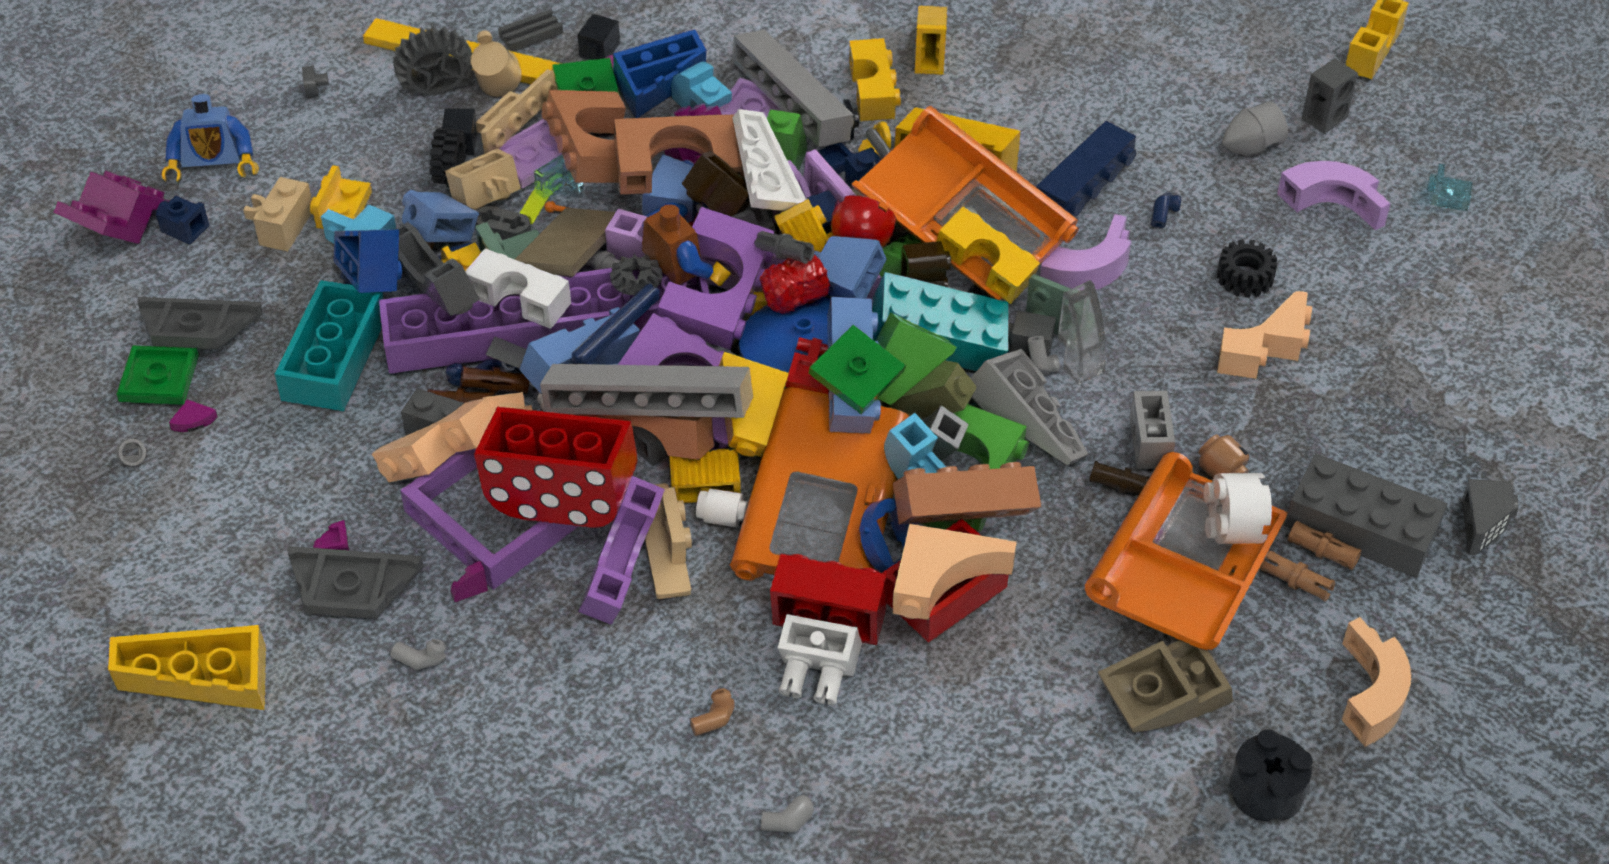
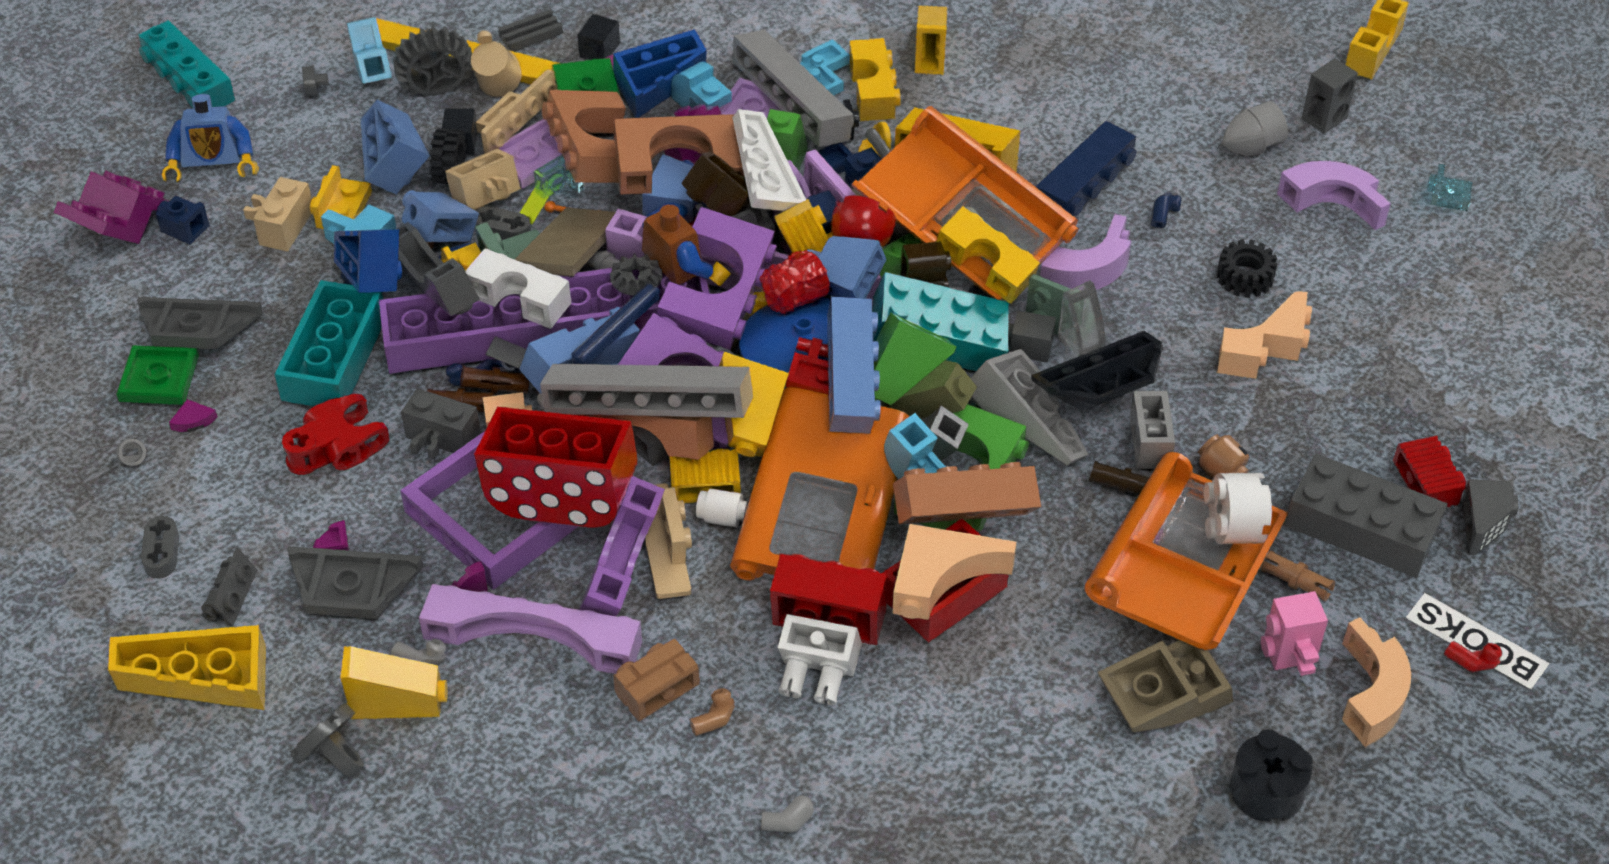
light nougat arch [372,398,494,482] -> none
dark grey axle [754,231,814,264] -> none
green plate [808,325,906,415] -> none
blue piece [860,498,918,573] -> none
light grey arm [1028,336,1060,375] -> none
medium nougat pin [1287,521,1362,570] -> none
none -> teal brick [138,20,236,108]
none -> dark grey beam [141,516,179,579]
none -> dark grey hinge [201,548,258,626]
none -> red piece [282,394,390,475]
none -> dark grey tile [290,703,364,777]
none -> yellow slope [340,646,448,719]
none -> medium azure brick [346,17,392,84]
none -> medium blue wedge [361,100,430,194]
none -> lavender arch [419,584,642,674]
none -> medium nougat brick [613,639,700,721]
none -> medium azure plate [800,39,850,95]
none -> black wedge [1031,331,1163,411]
none -> bright pink brick [1261,591,1328,676]
none -> red brick [1393,435,1466,507]
none -> white sticker [1406,593,1550,689]
none -> red arm [1444,641,1503,672]

